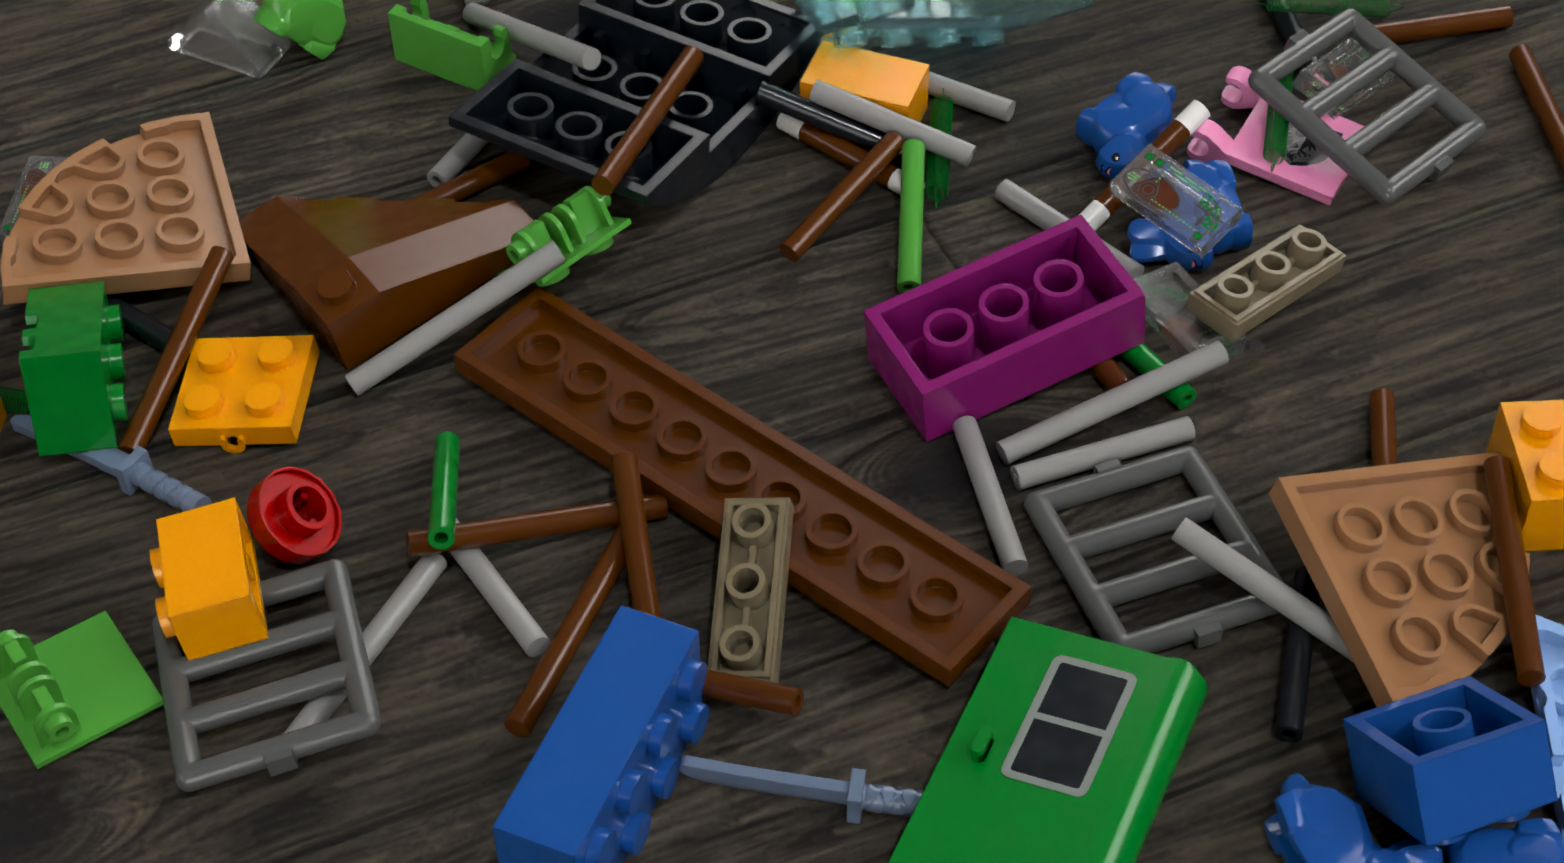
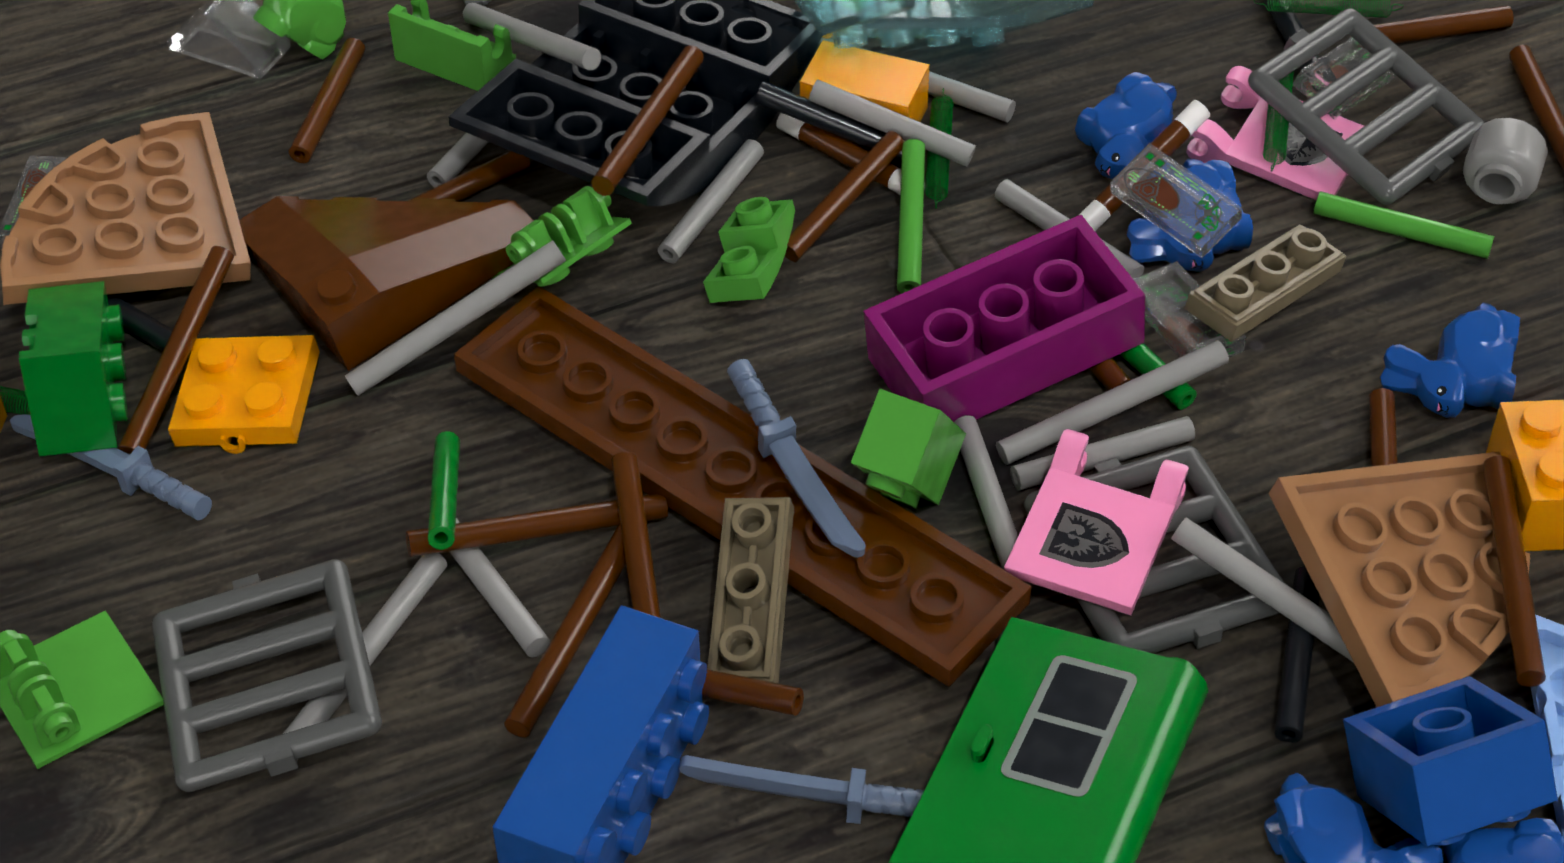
light orange brick [150,497,269,661] -> none
red plate [247,466,342,564] -> none
none -> reddish brown piece [289,38,365,163]
none -> light grey piece [658,139,764,263]
none -> bright green slope [703,197,795,303]
none -> sand blue sword [727,359,866,557]
none -> bright green brick [851,389,966,509]
none -> bright pink flag [1004,429,1189,615]
none -> bright green piece [1314,191,1495,259]
none -> blue animal [1380,303,1520,418]
none -> light grey head [1463,118,1548,204]

